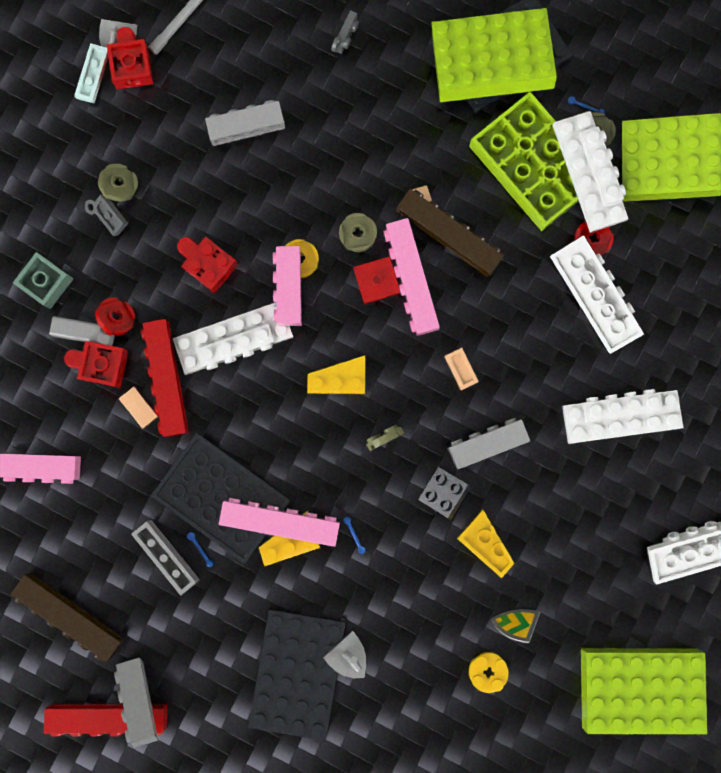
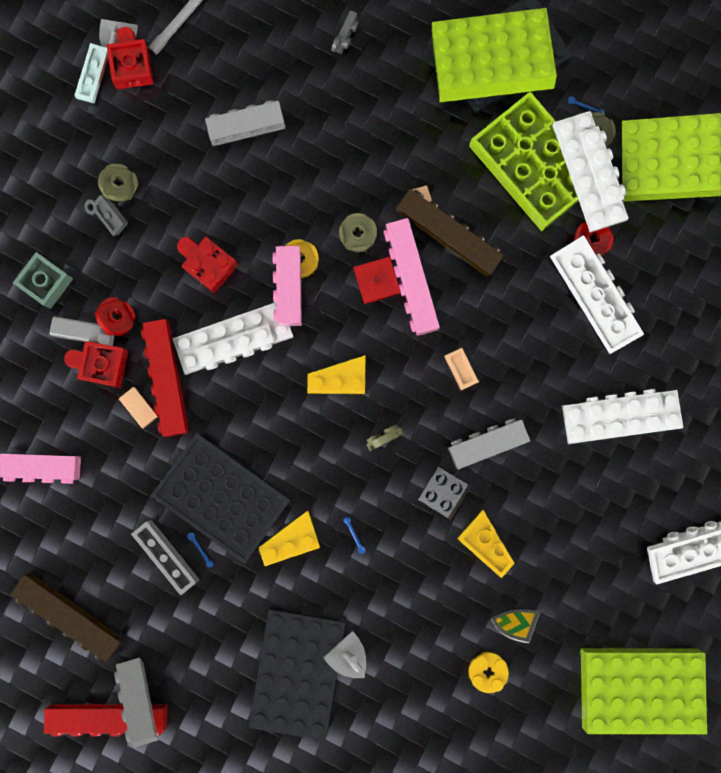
bright pink brick [219,498,340,547] -> none

